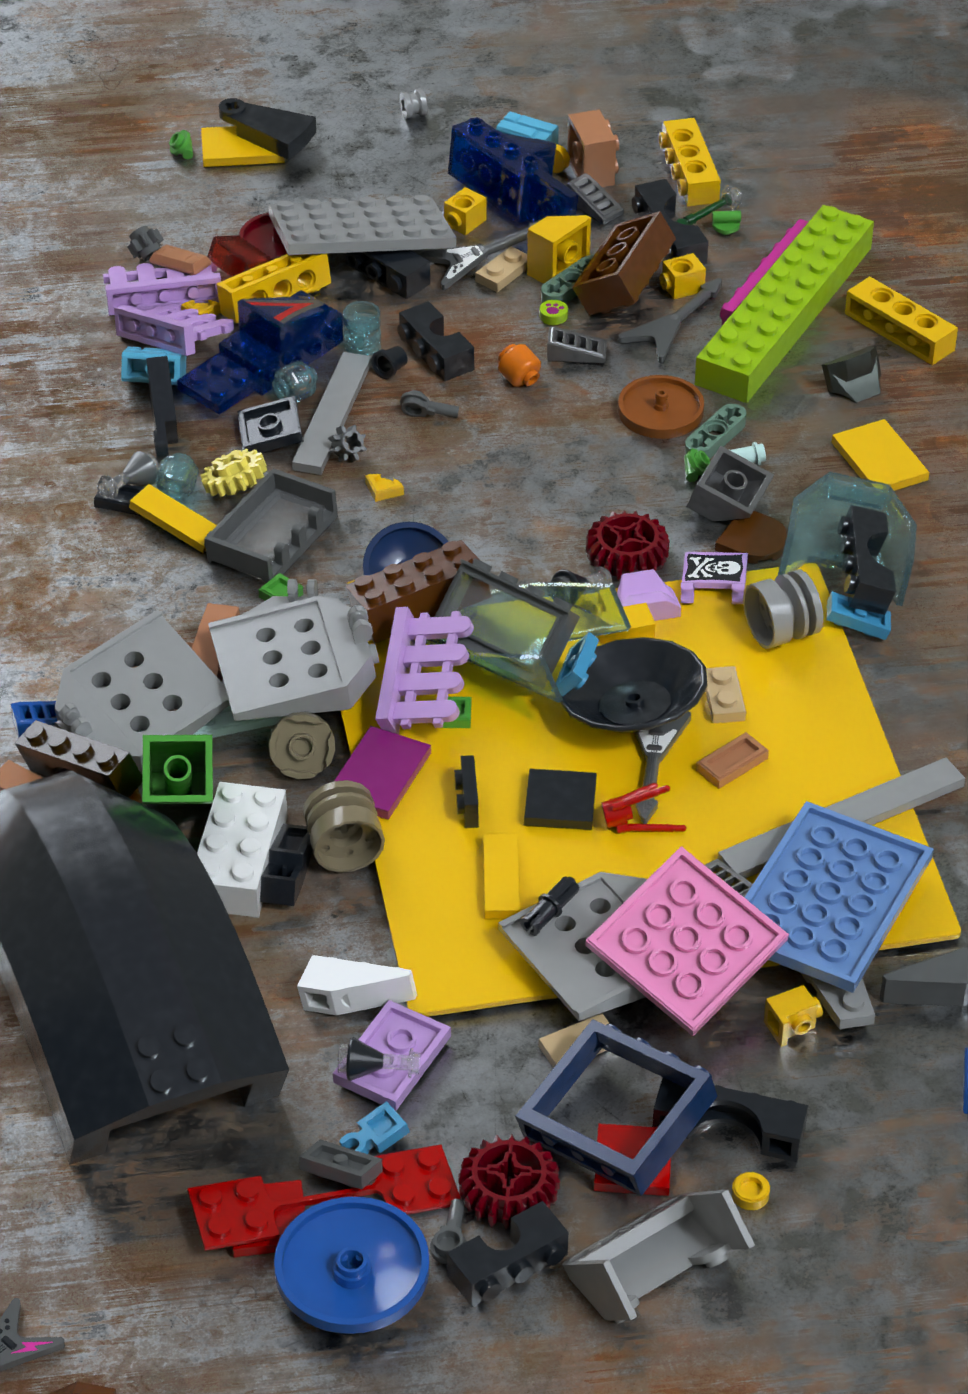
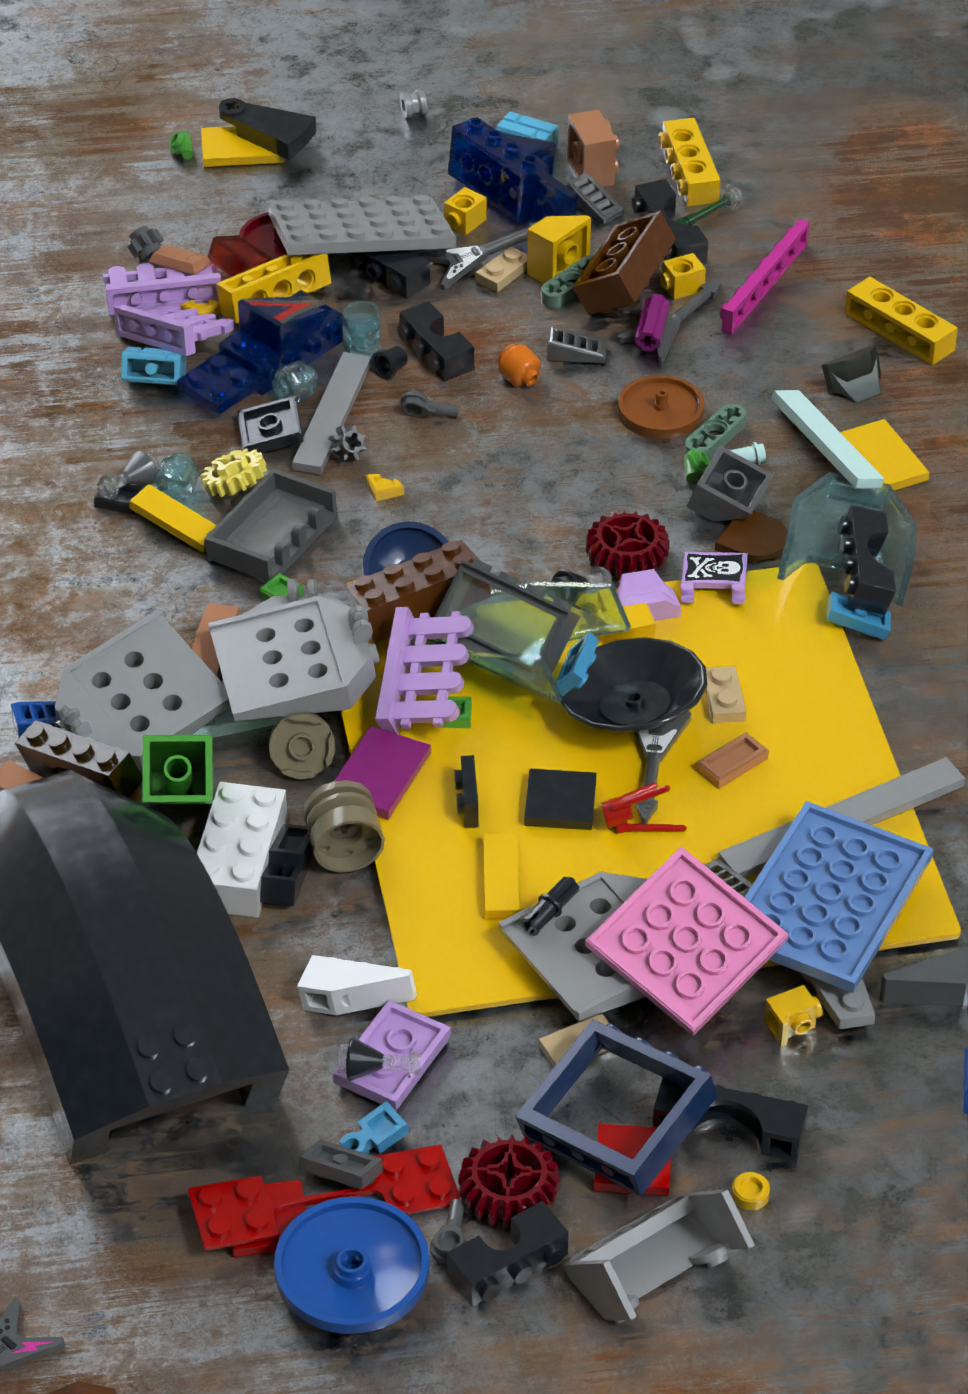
black piece [146,356,178,461] -> none
lime tile [539,300,568,326] -> none
yellow tile [542,144,570,173] -> none
lime brick [694,205,874,403] -> none
bright green plate [712,211,741,235] -> none
light grey wheel [743,569,824,649] -> none
none -> magenta axle [635,294,670,352]
none -> light aqua tile [771,390,884,489]

